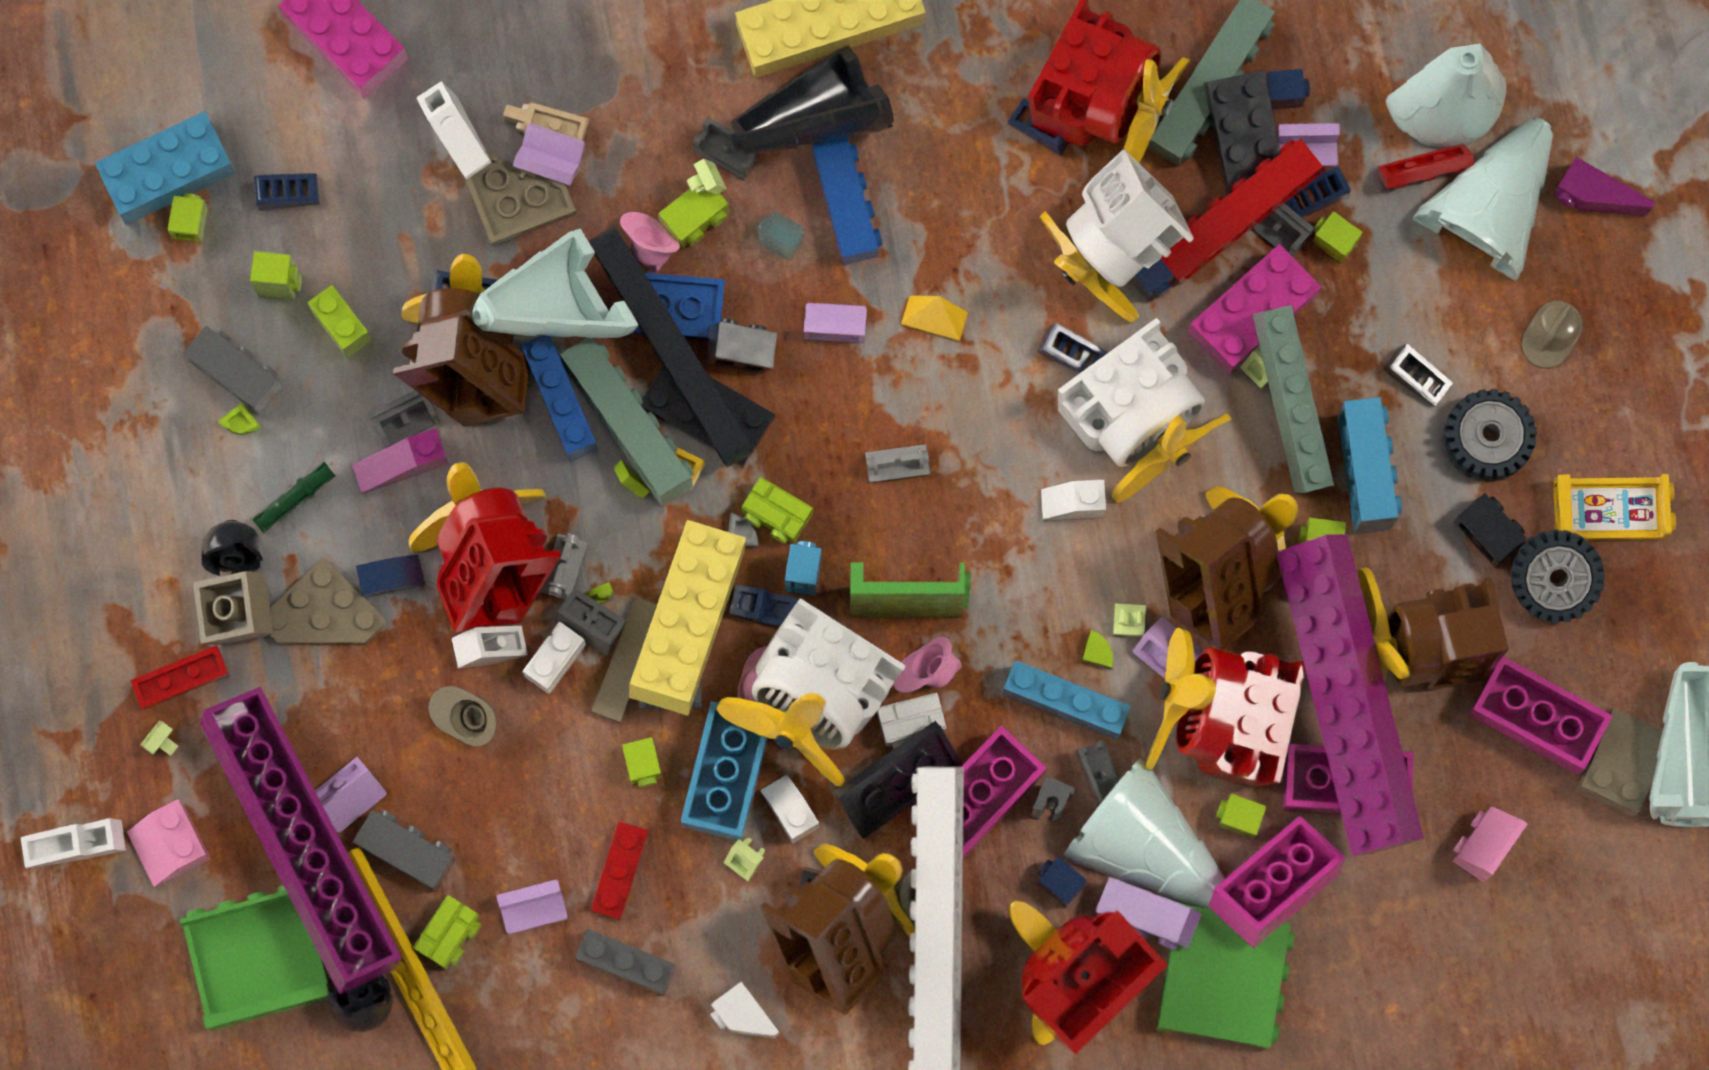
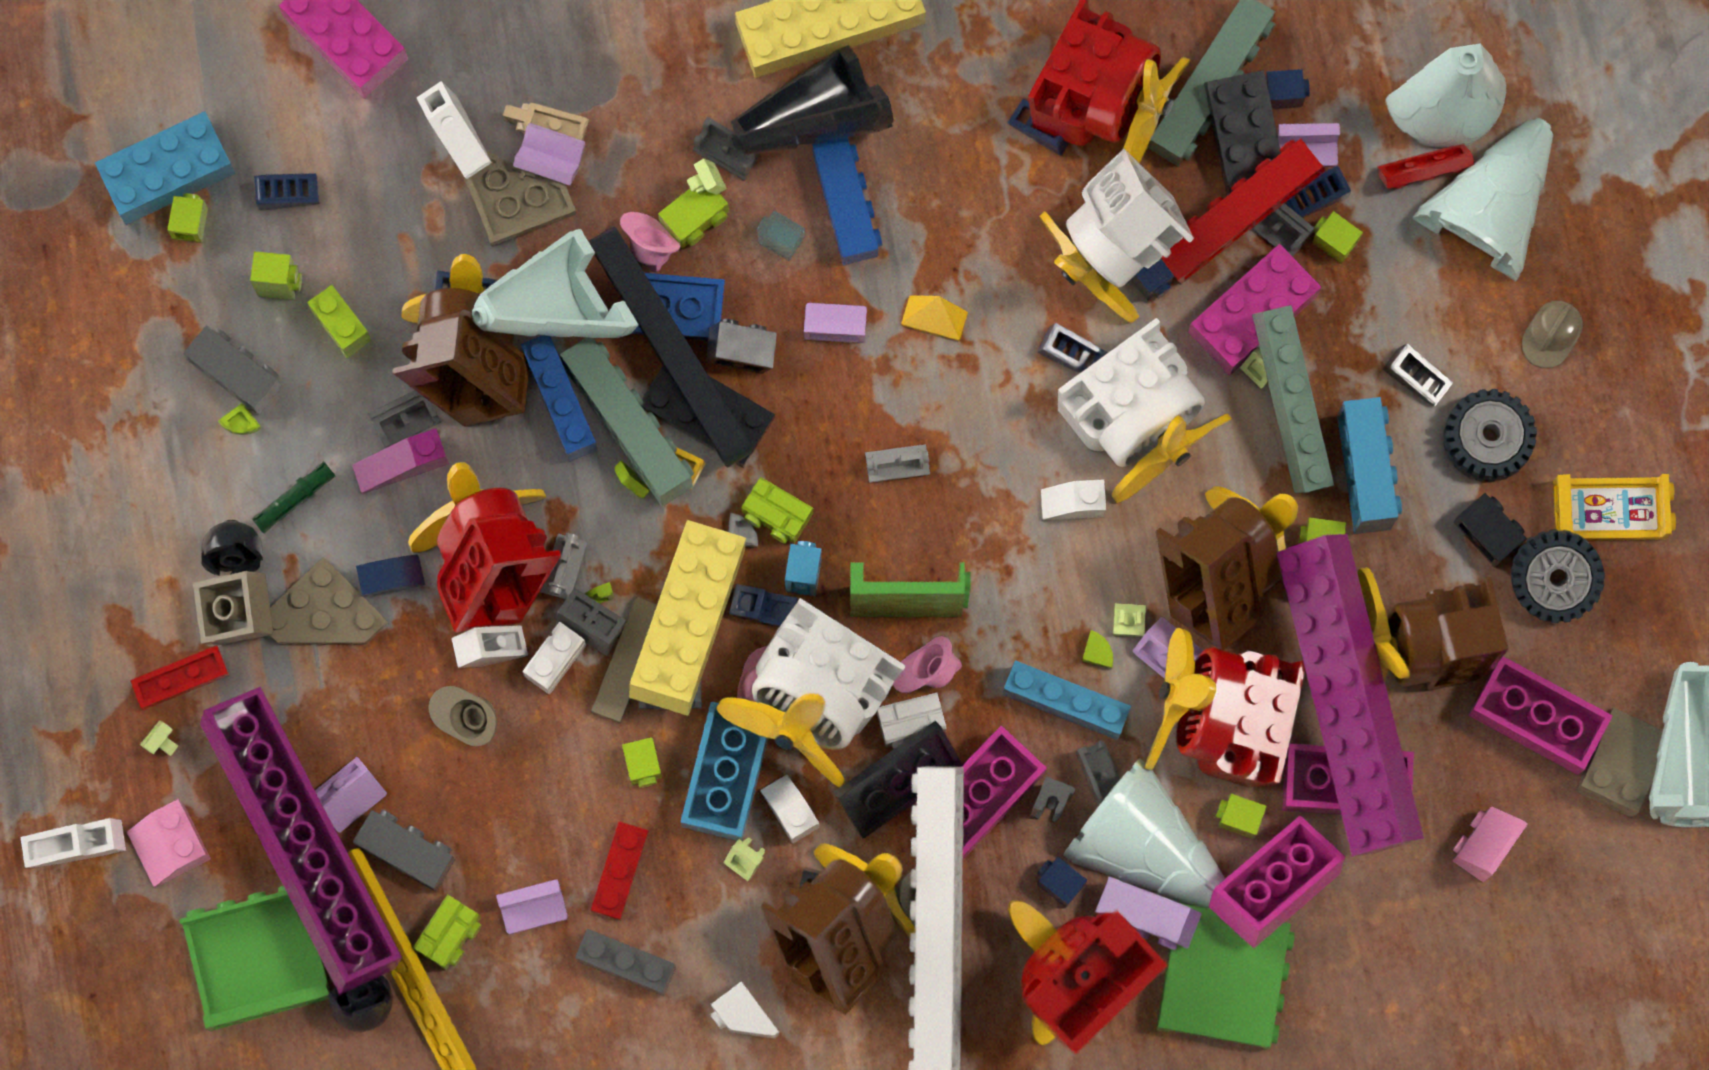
magenta slope [1553,157,1655,216] -> none

